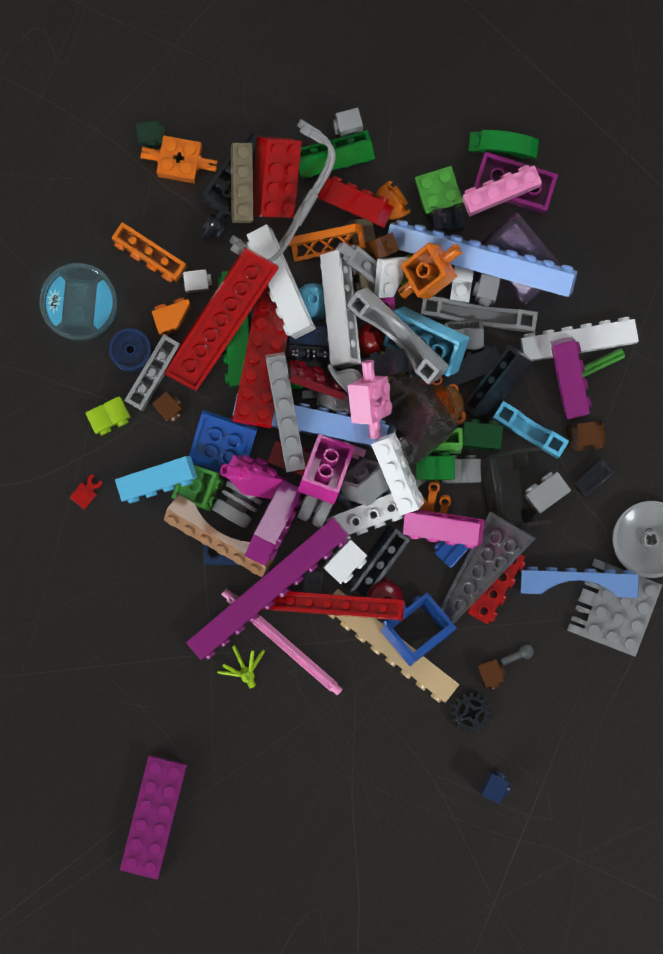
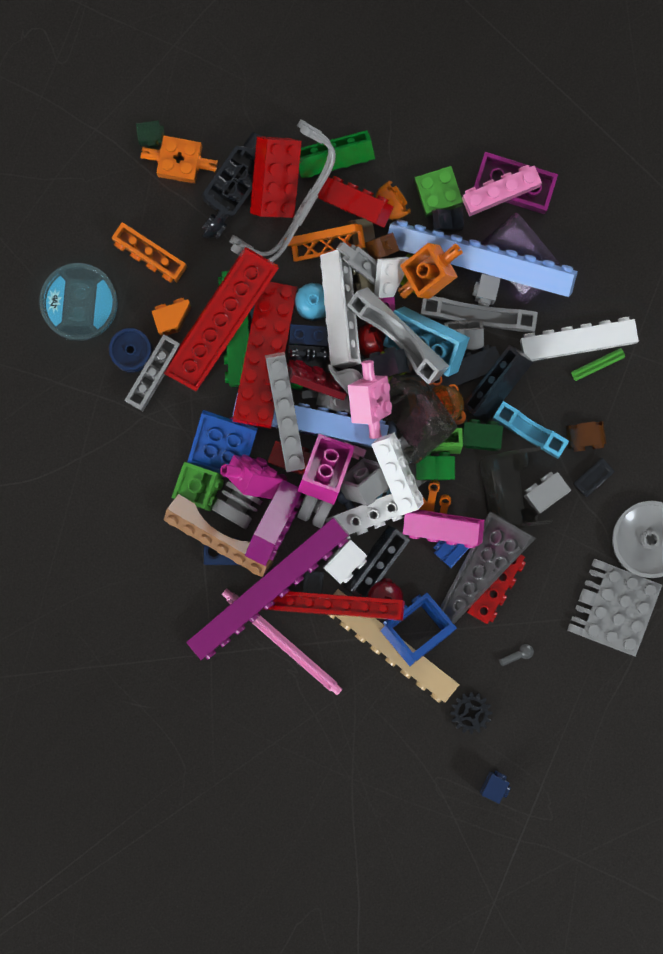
red plate [69,474,103,509] -> none
lime brick [86,396,131,436] -> none
medium azure brick [115,456,197,504] -> none
magenta brick [120,755,187,880] -> none
reddish brown brick [152,391,183,422] -> none
white brick [183,269,212,293] -> none
lime plant [217,645,265,688] -> none
dark tan brick [231,143,253,223] -> none
white brick [247,224,315,339] -> none
light grey brick [333,108,363,137] -> none
light grey brick [442,455,481,483] -> none
white brick [450,265,474,303] -> none
green arch [468,130,539,159] -> none
reddish brown brick [477,659,506,690] -> none
medium blue arch [521,567,639,598] -> none
magenta brick [550,337,592,419] -> none

